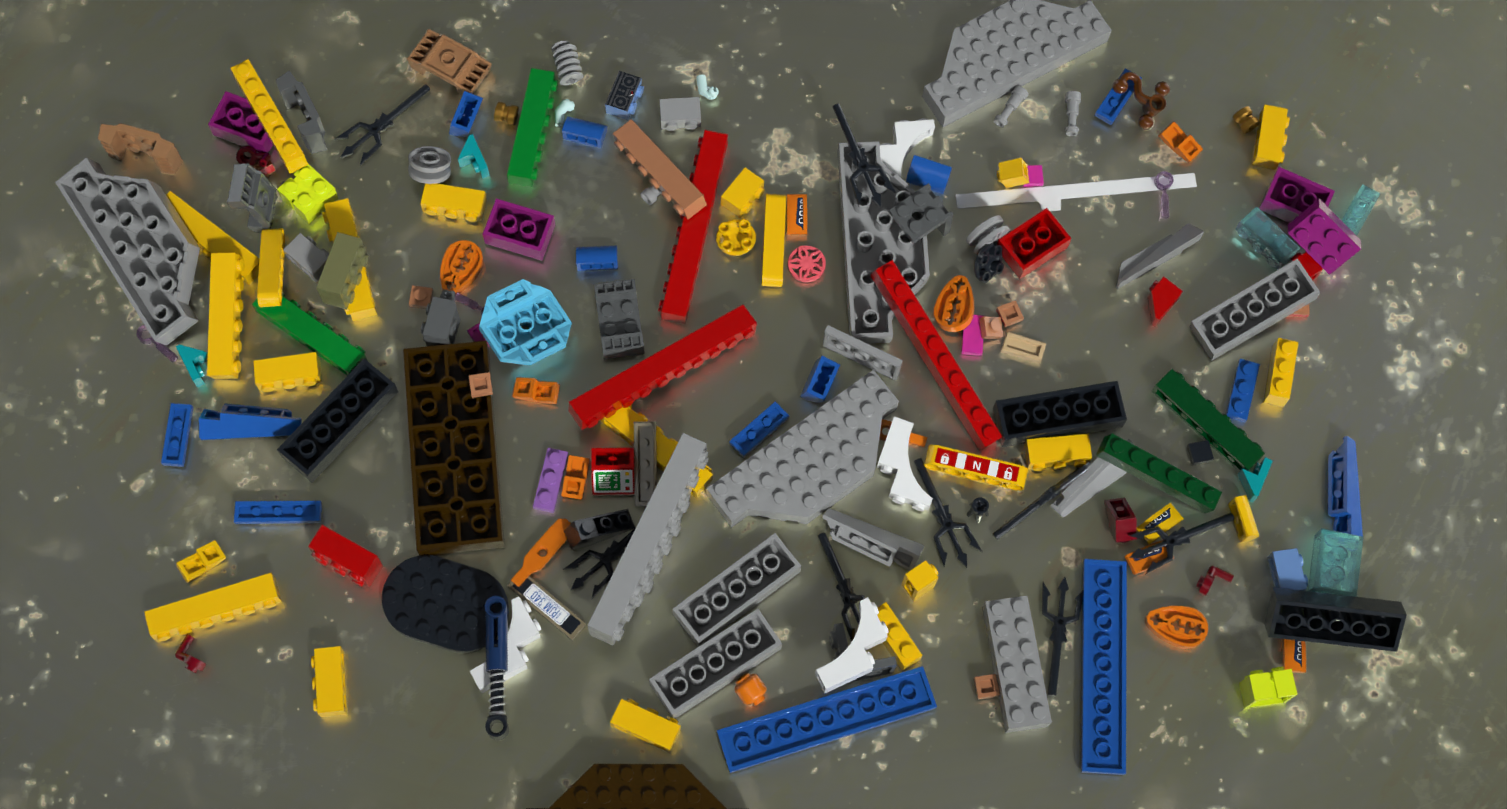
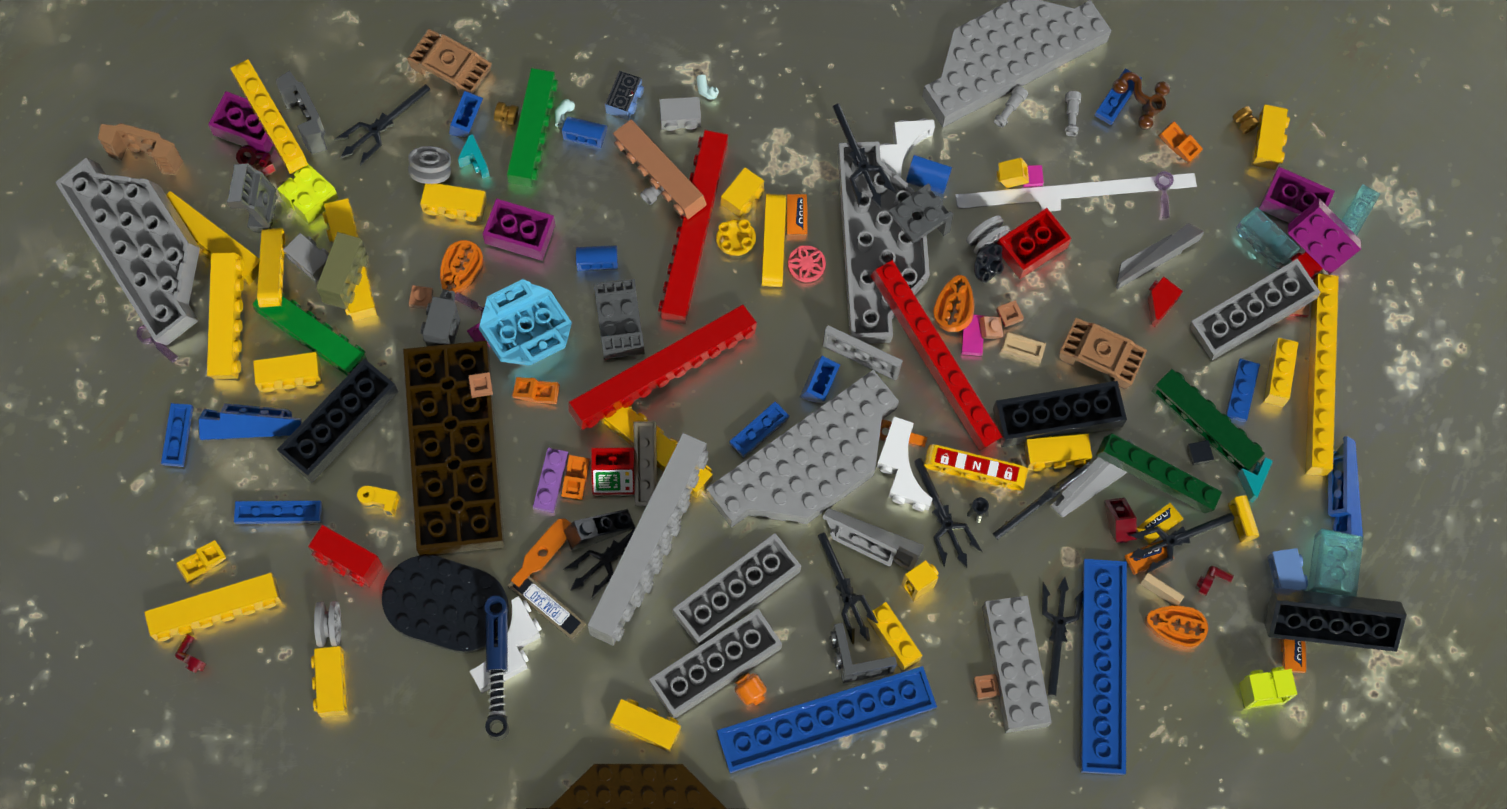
teal slope [176,344,208,388] -> none
light grey piece [551,41,583,86] -> none
white arch [815,597,889,693] -> none
none -> light grey wheel [314,601,341,647]
none -> yellow leg [357,486,400,517]
none -> medium nougat plate [1059,318,1147,389]
none -> tan tile [1140,573,1184,606]
none -> yellow brick [1305,274,1339,476]

